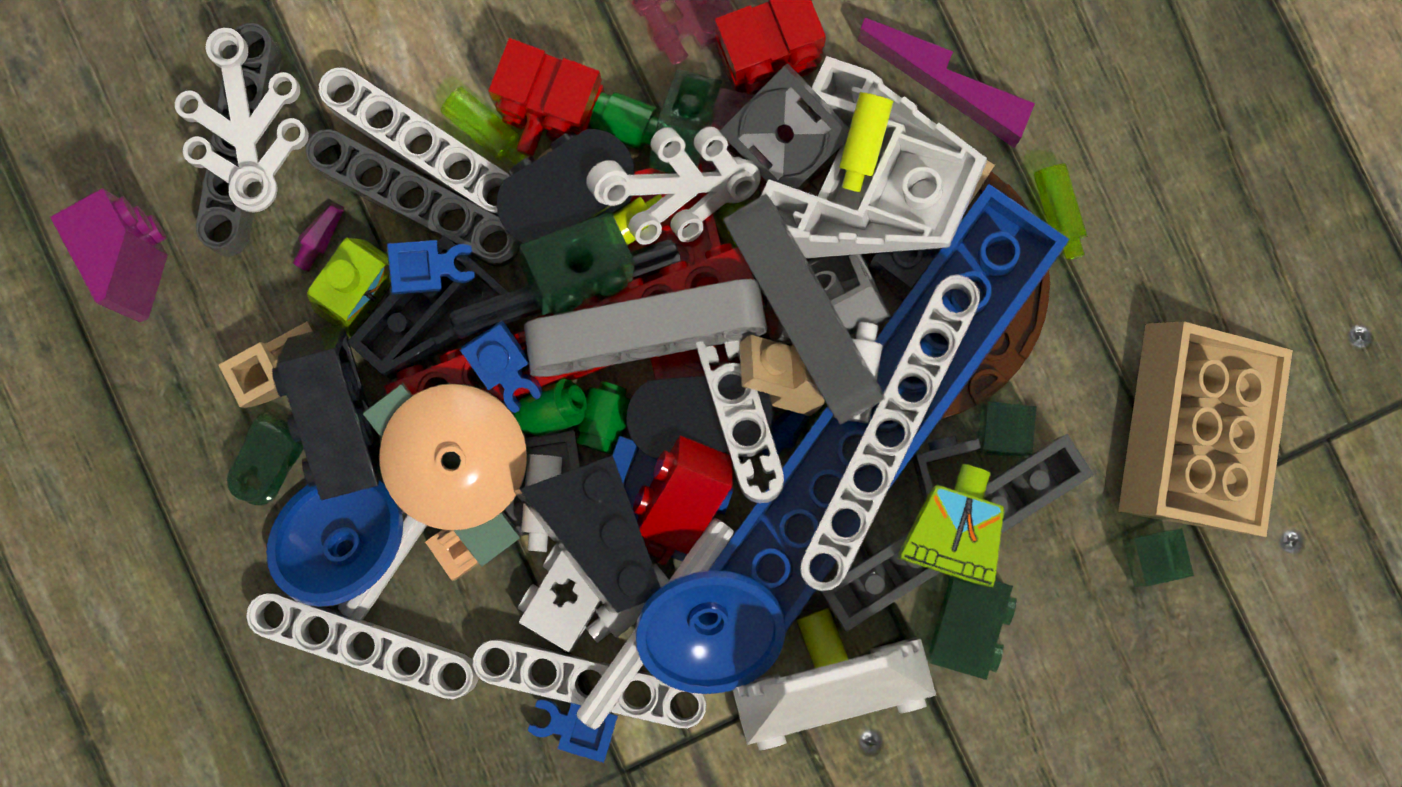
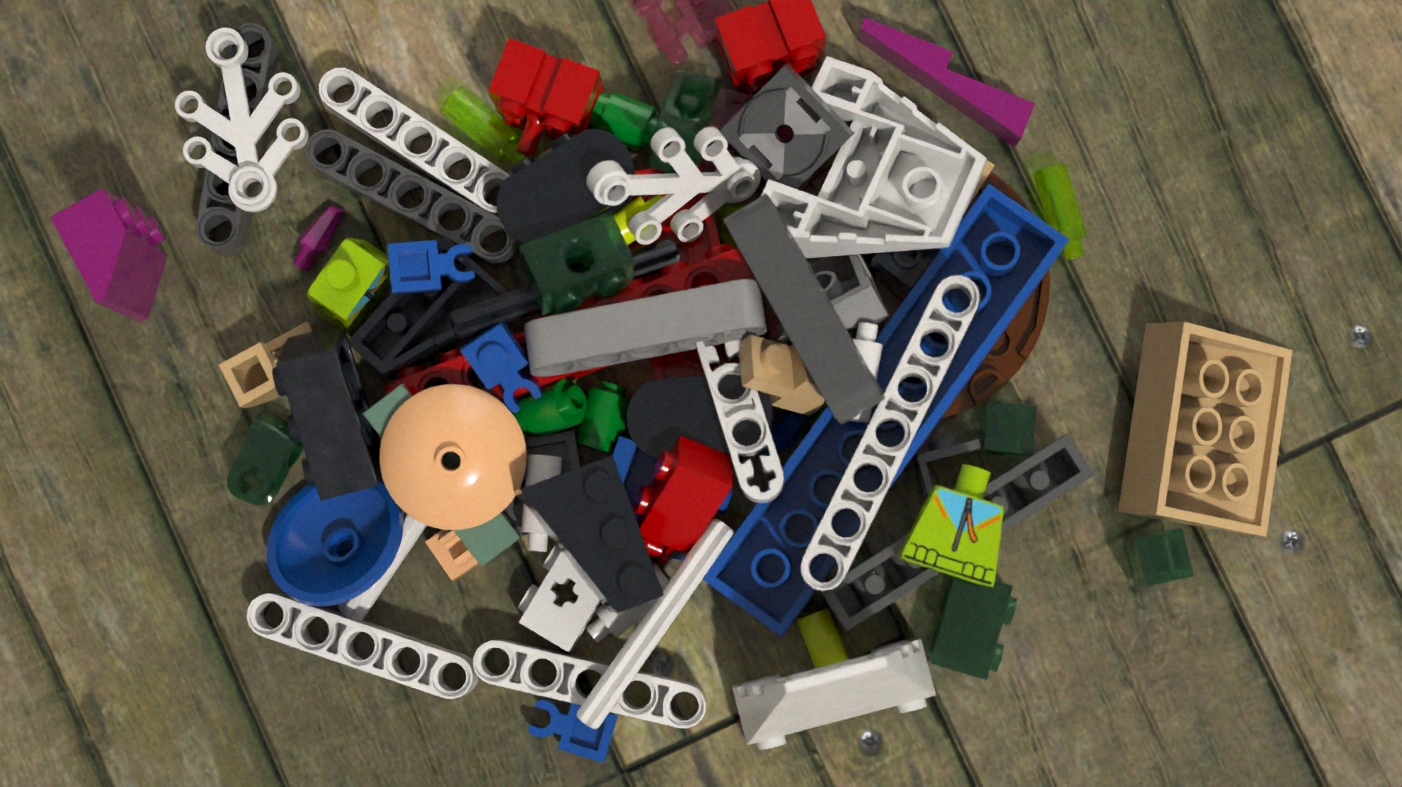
blue dish [636,571,785,694] -> none
neon yellow cylinder [839,92,894,192] -> none

